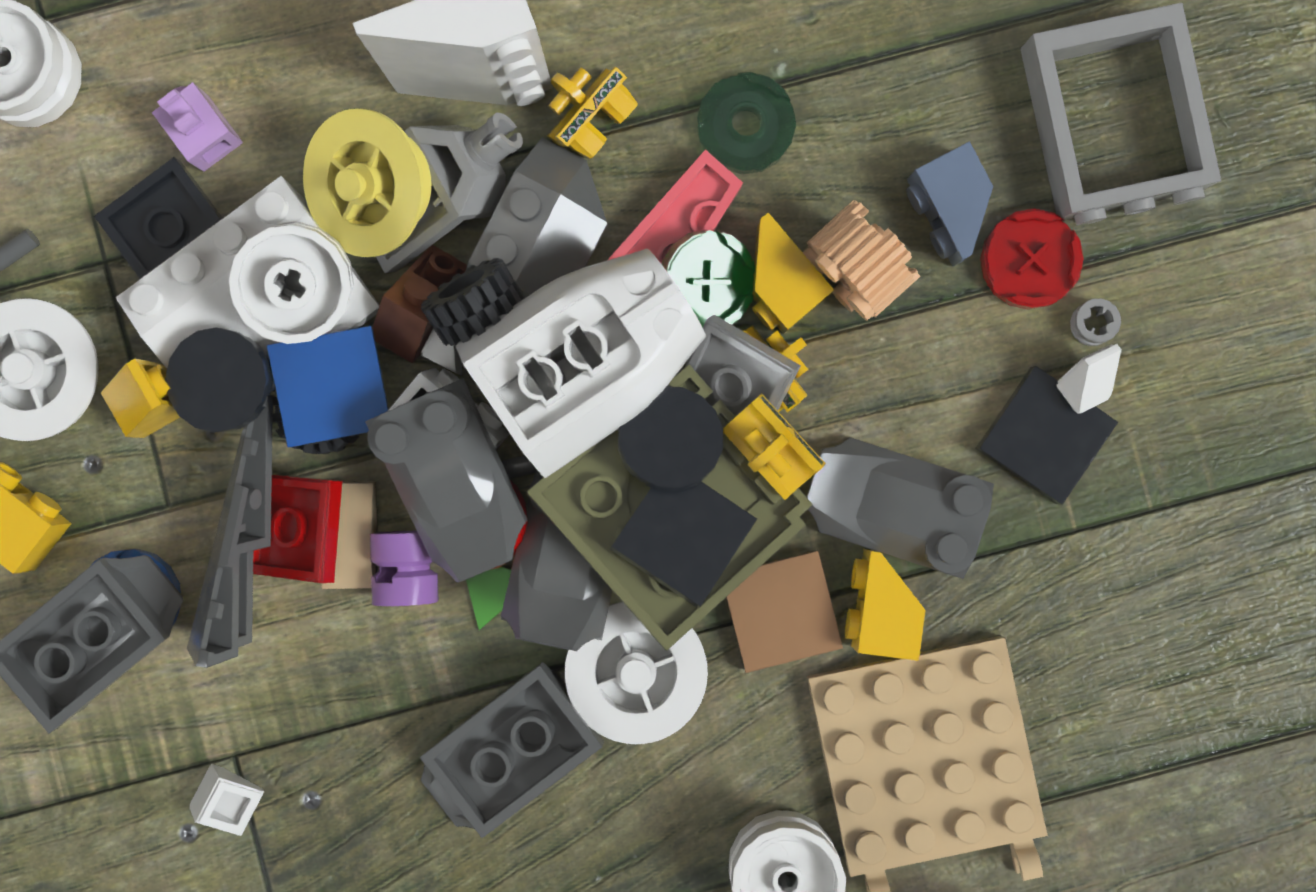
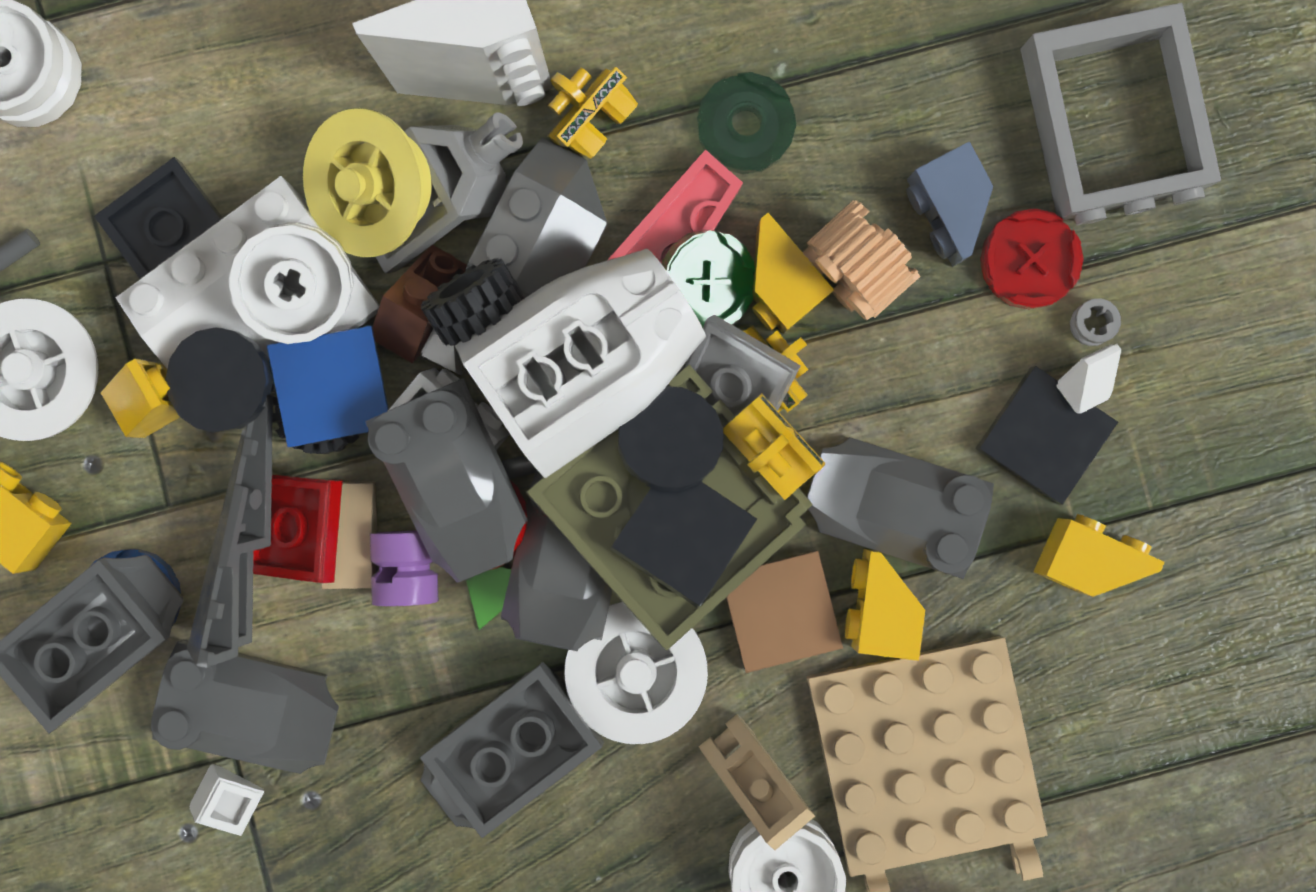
lavender brick [152,82,243,172] -> none
none -> dark grey slope [151,639,339,774]
none -> tan plate [699,714,815,850]
none -> yellow slope [1033,514,1165,597]

